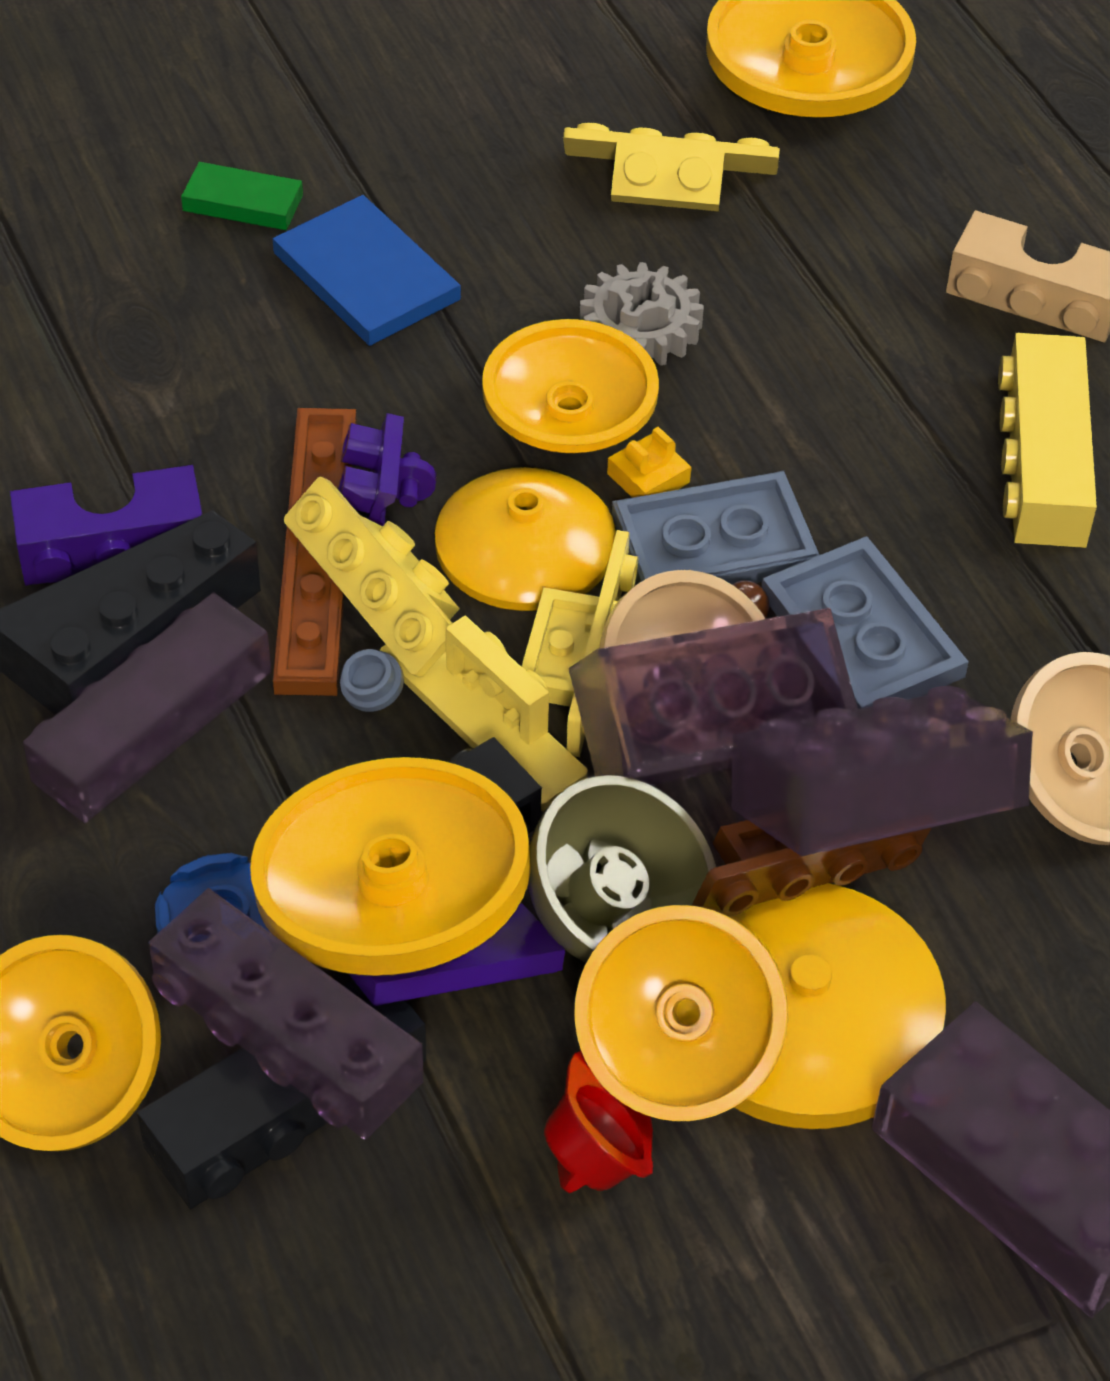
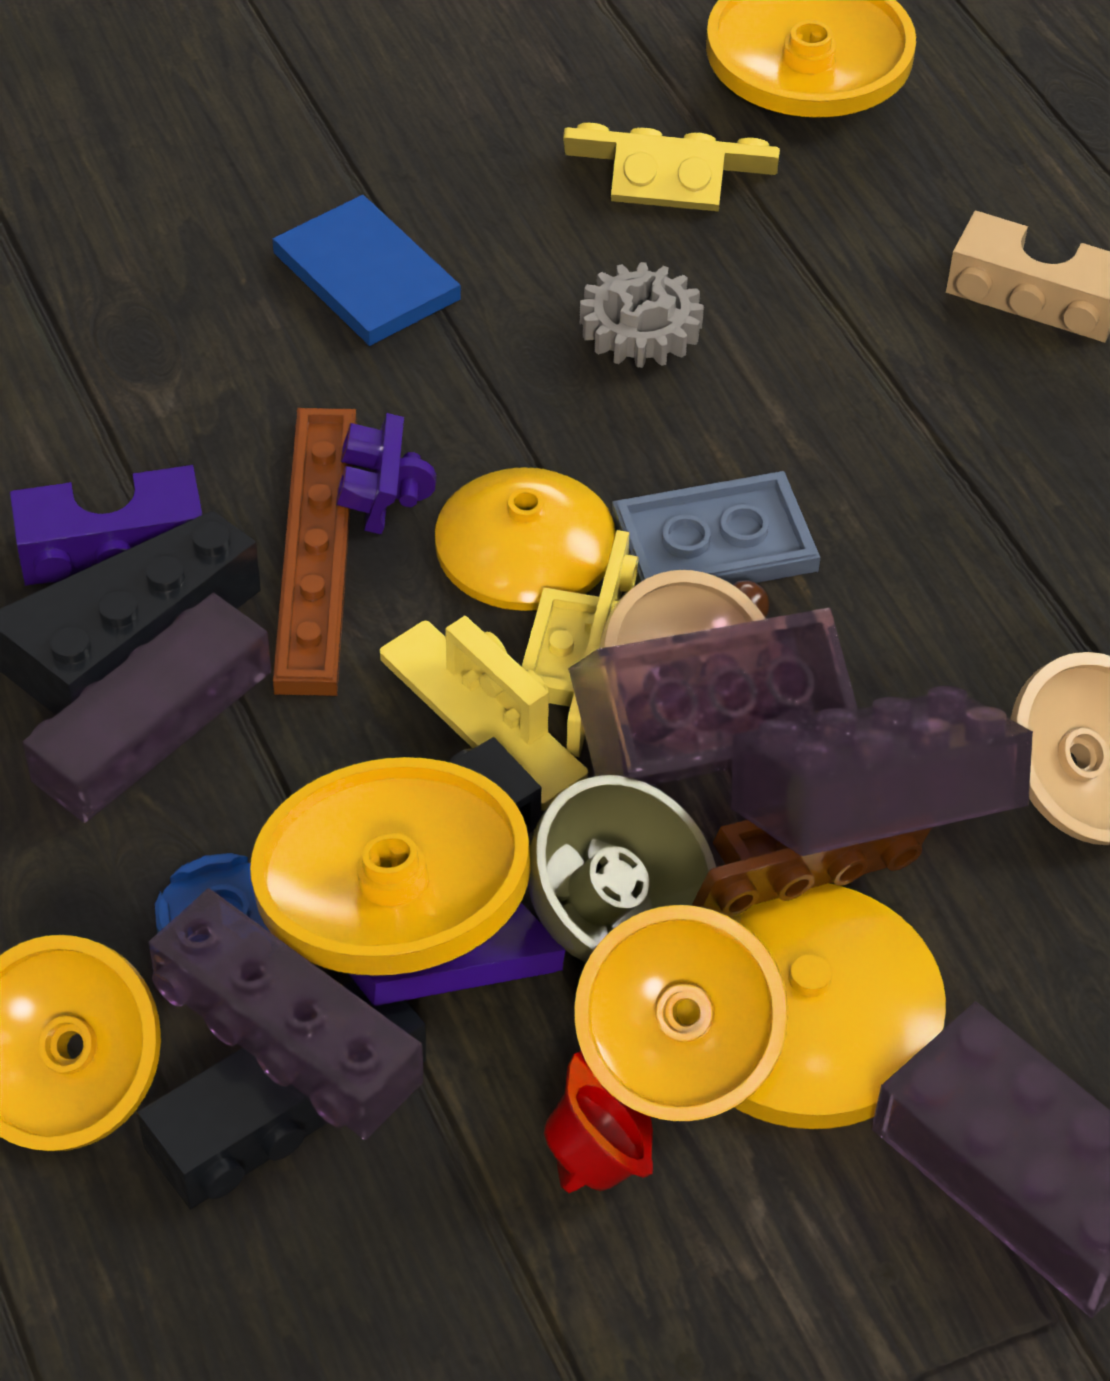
green tile [181,162,303,230] -> none
light yellow bracket [284,477,460,677] -> none
sand blue plate [340,649,404,712] -> none
yellow dish [482,319,659,454] -> none
yellow tile [607,427,691,498] -> none
sand blue plate [762,536,969,723] -> none
light yellow brick [998,333,1097,548] -> none

